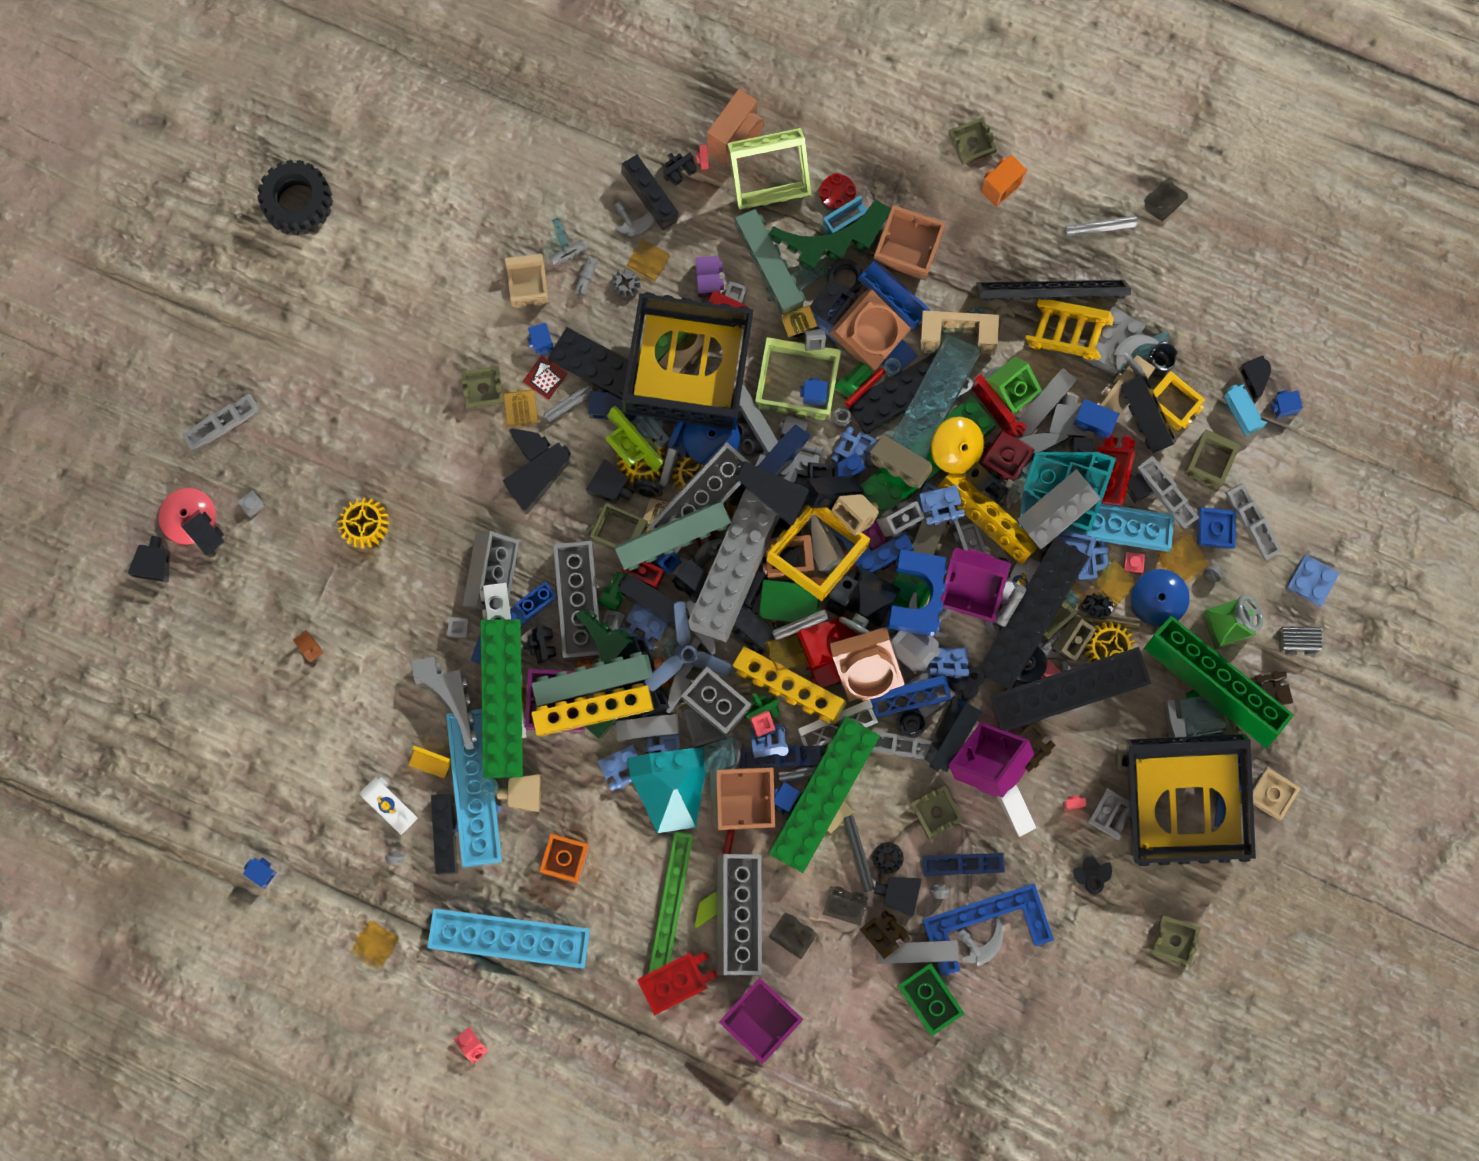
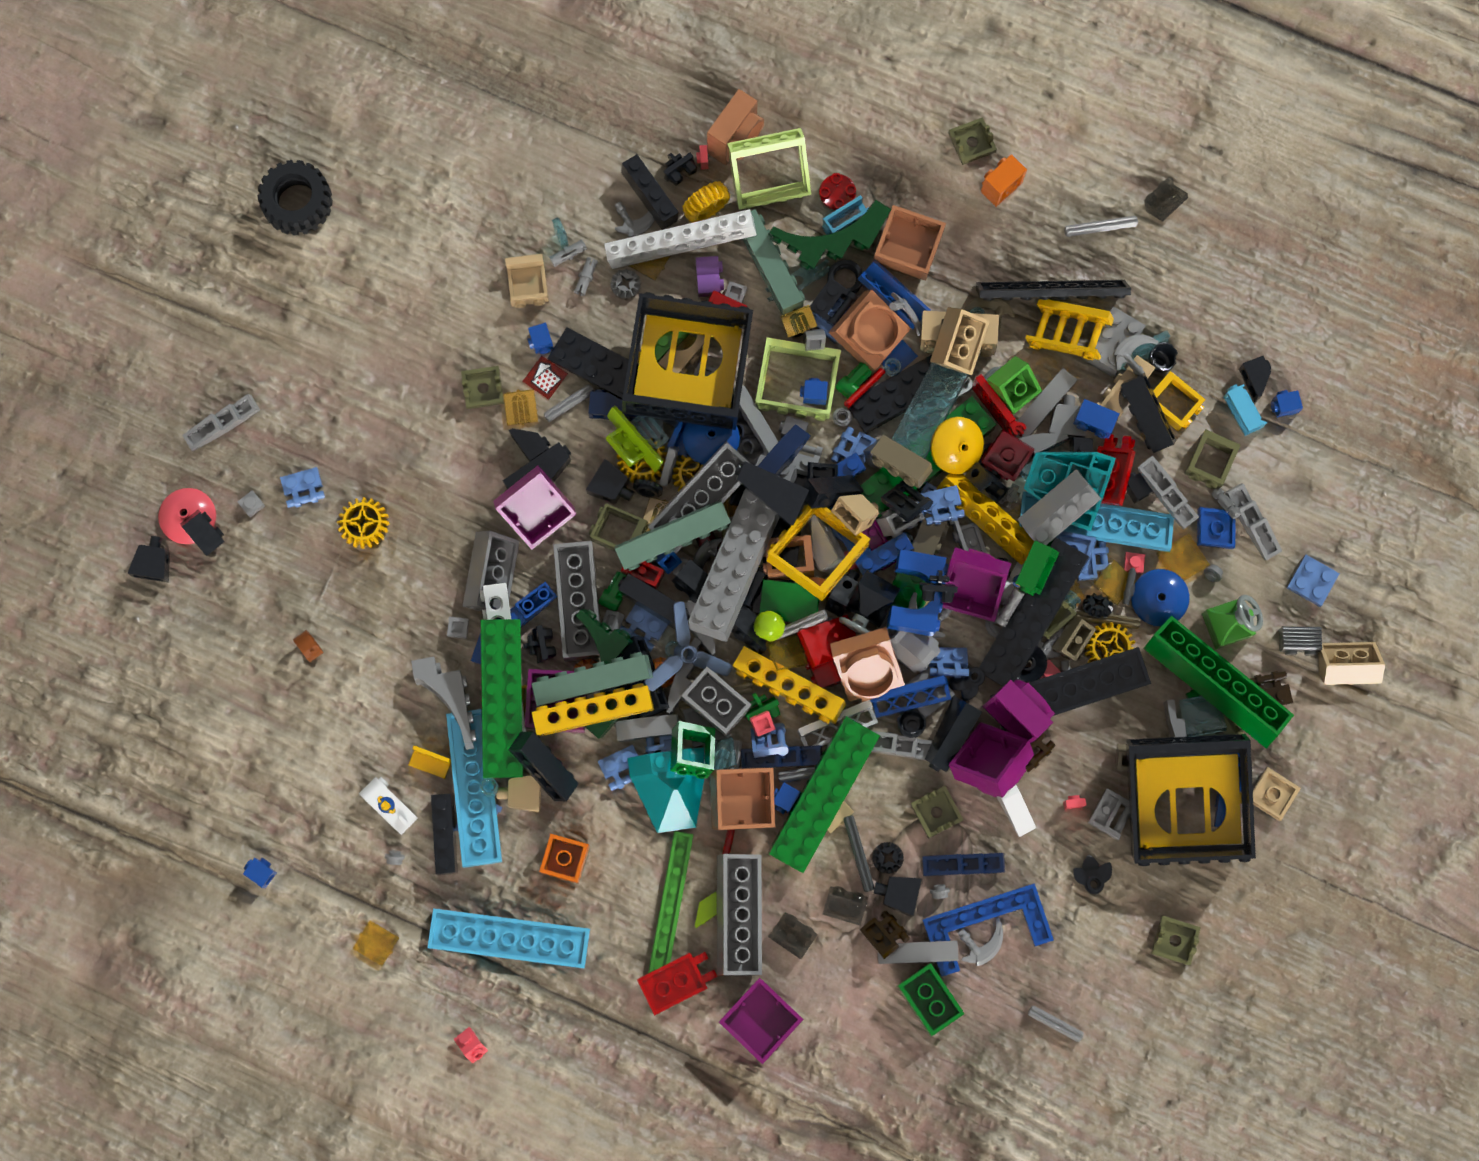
none -> medium blue plate [280,467,325,508]
none -> container [493,466,576,549]
none -> black brick [508,731,579,802]
none -> white brick [604,209,757,269]
none -> green window [670,721,715,779]
none -> yellow gear [682,181,730,223]
none -> lime hair [753,610,785,642]
none -> black plate [881,480,933,522]
none -> light grey piece [889,292,921,336]
none -> black hips [919,570,958,603]
none -> tan slope [930,307,990,375]
none -> magenta container [982,679,1055,743]
none -> green window [1015,541,1060,596]
none -> light grey axle [1028,1006,1084,1042]
none -> dark grey piece [1123,568,1136,605]
none -> light grey axle [1212,488,1241,519]
none -> tan slope [1318,642,1385,685]

